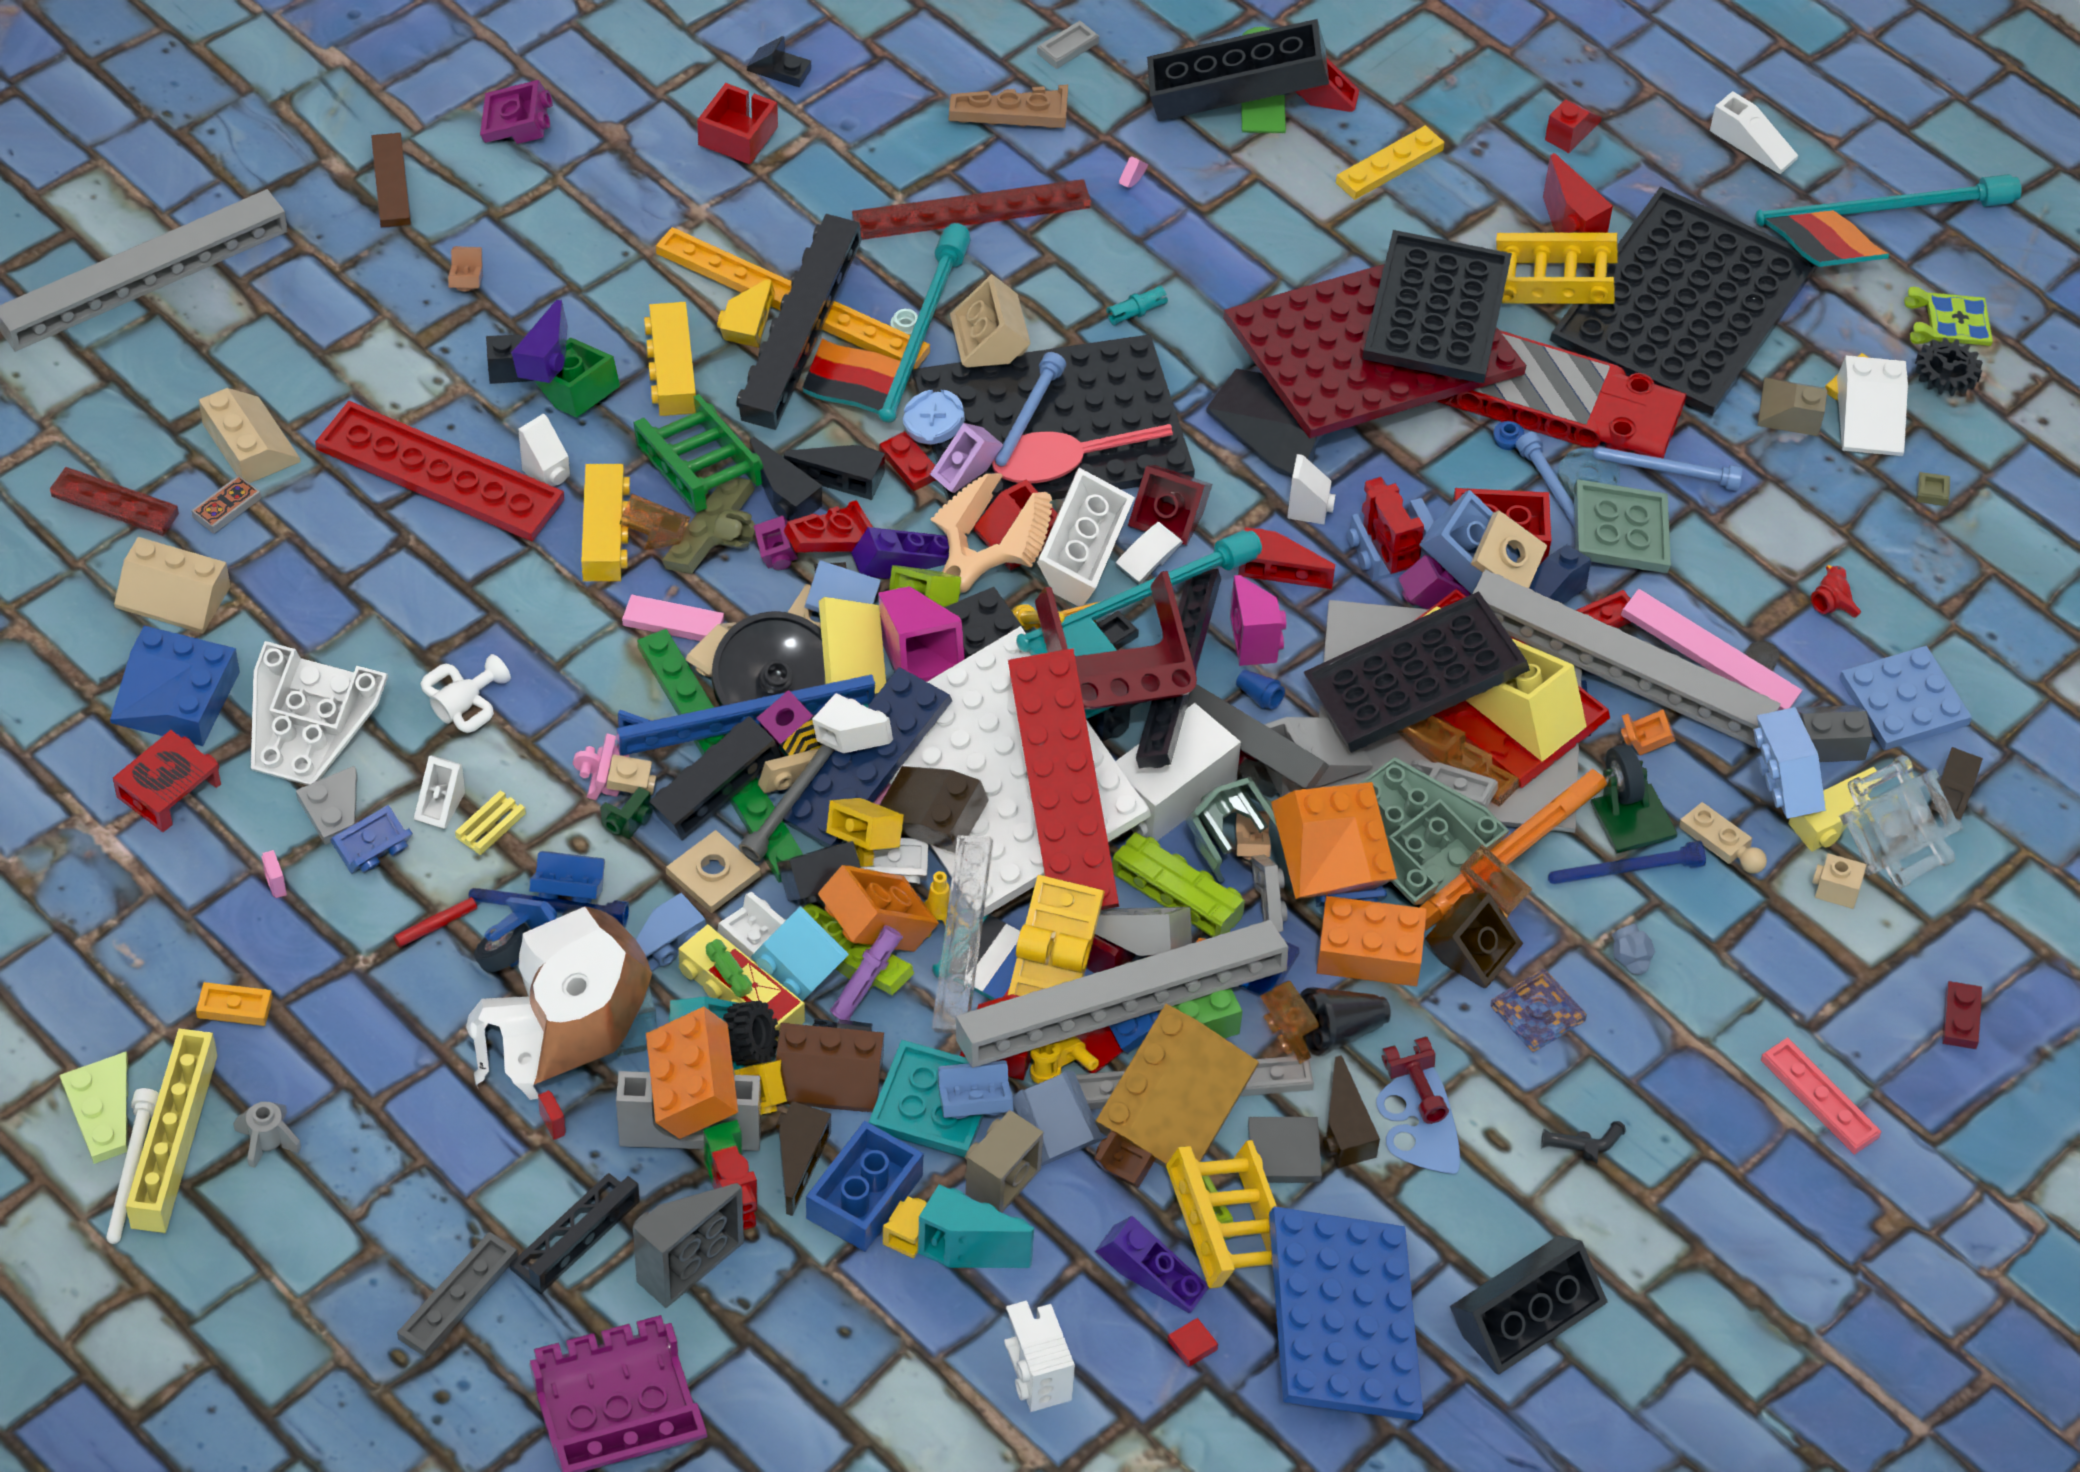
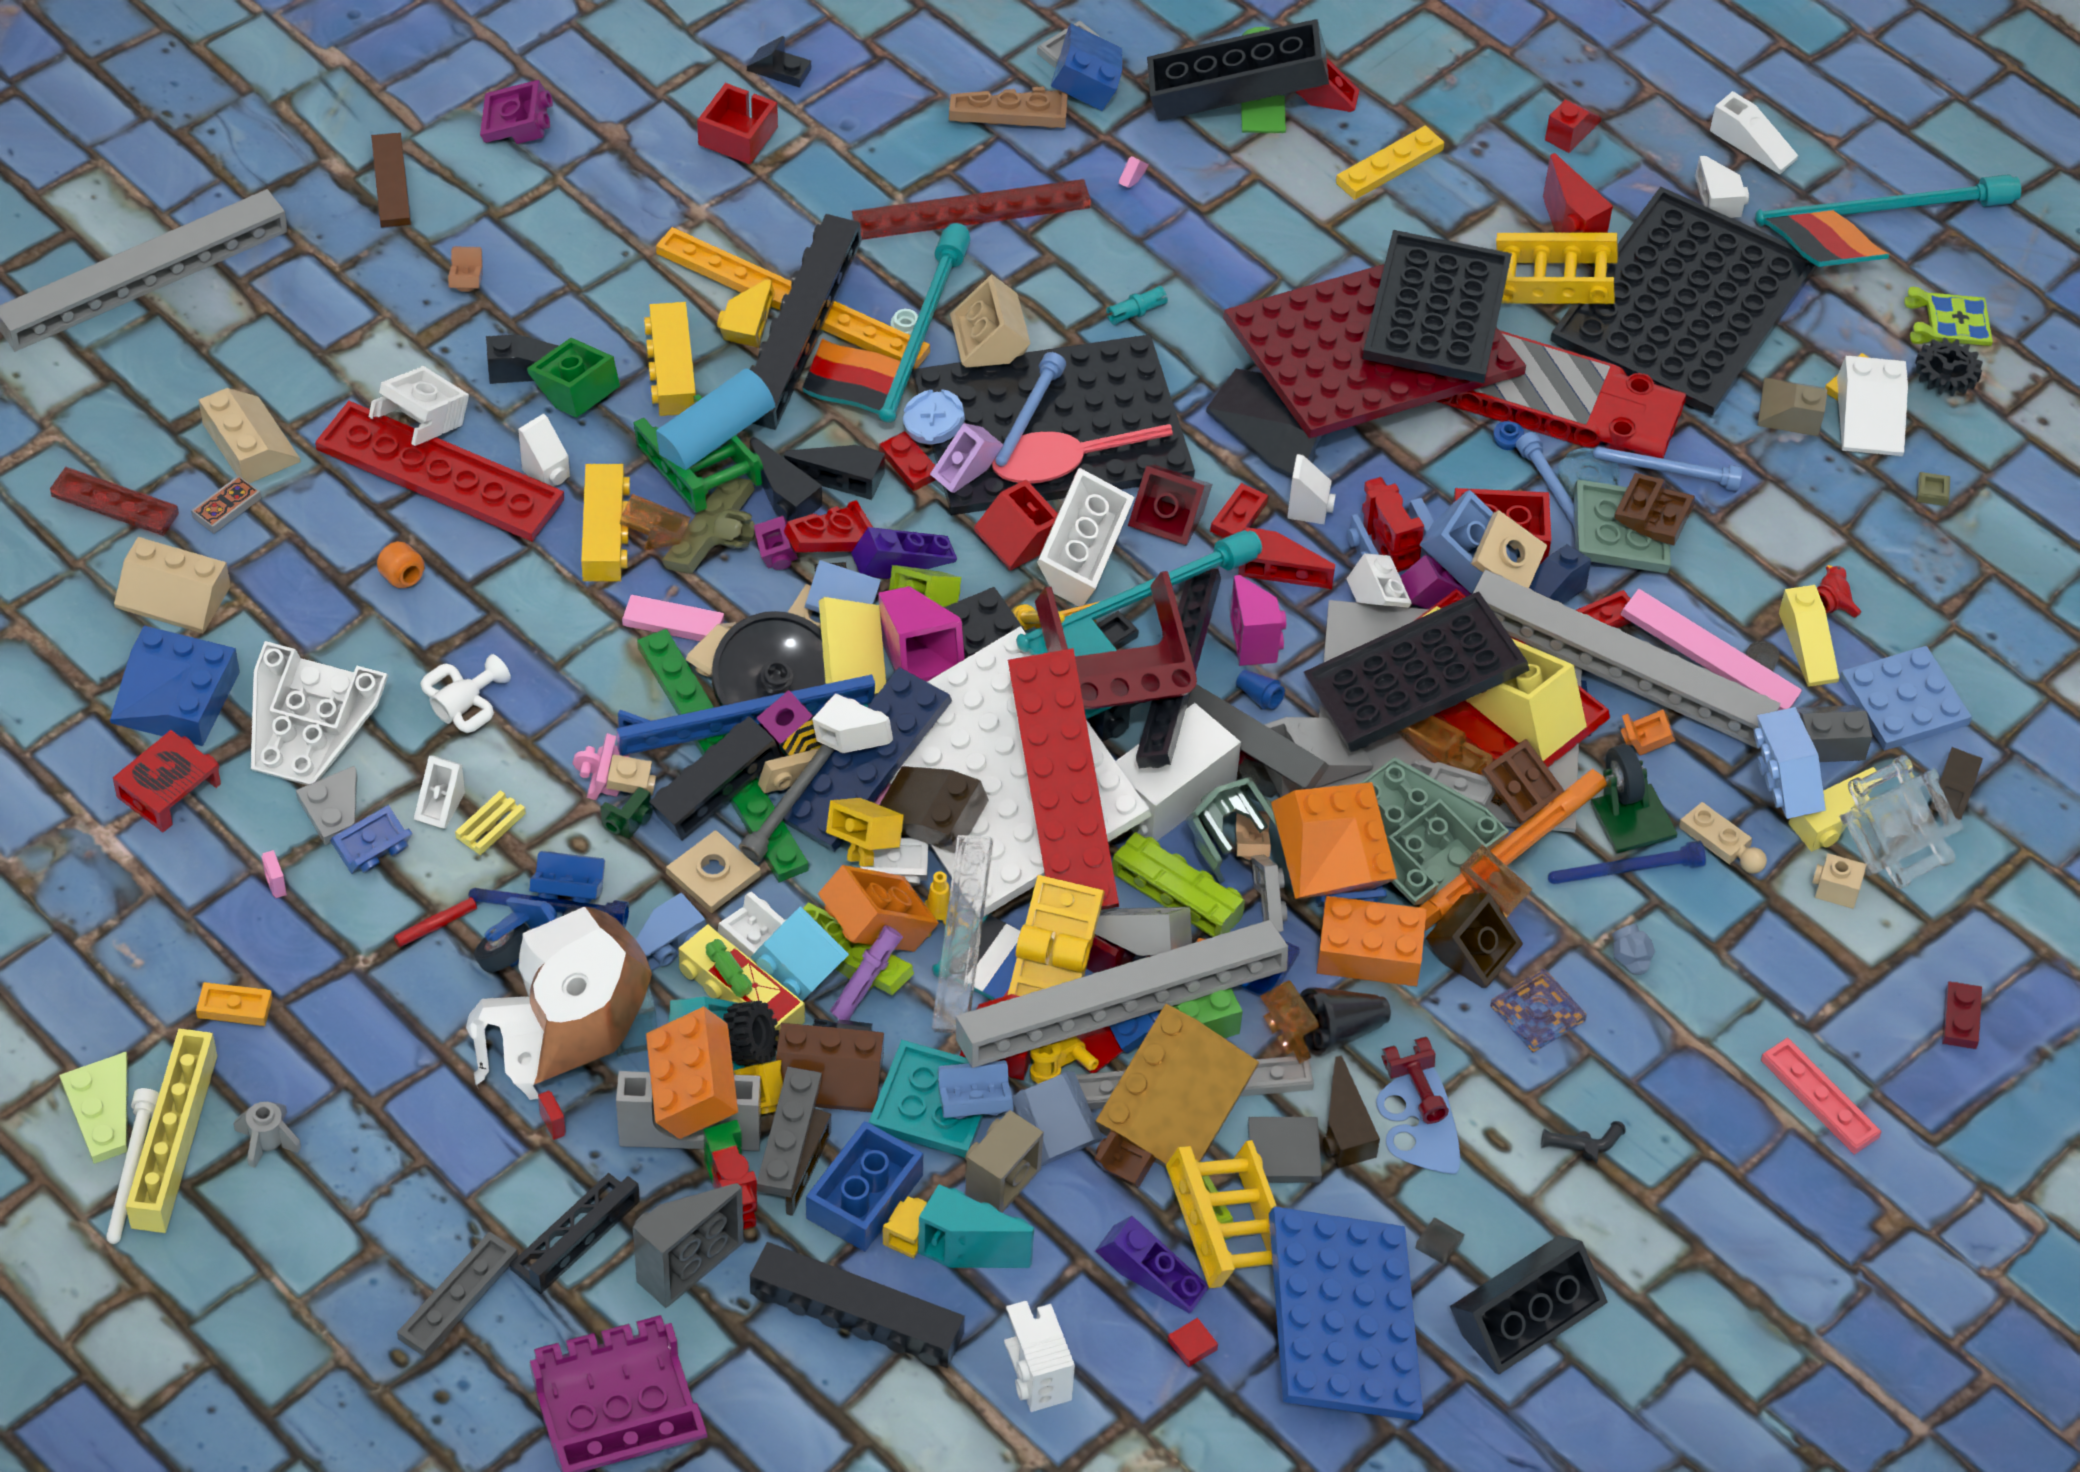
dark purple slope [511,300,568,383] -> none
black brick [776,841,861,905] -> none
light nougat piece [930,473,1052,593] -> none
white slope [1115,522,1183,585] -> none
none -> white piece [369,366,469,446]
none -> orange head [377,541,425,589]
none -> dark azure brick [656,368,775,470]
none -> black brick [749,1242,965,1369]
none -> dark grey plate [757,1067,822,1197]
none -> blue slope [1051,23,1122,111]
none -> red plate [1210,483,1268,538]
none -> white slope [1347,553,1412,608]
none -> clear smoke tile [1415,1217,1465,1266]
none -> reddish brown slope [1481,739,1564,824]
none -> reddish brown slope [1615,473,1695,546]
none -> white slope [1695,156,1749,218]
none -> light yellow slope [1779,585,1839,687]

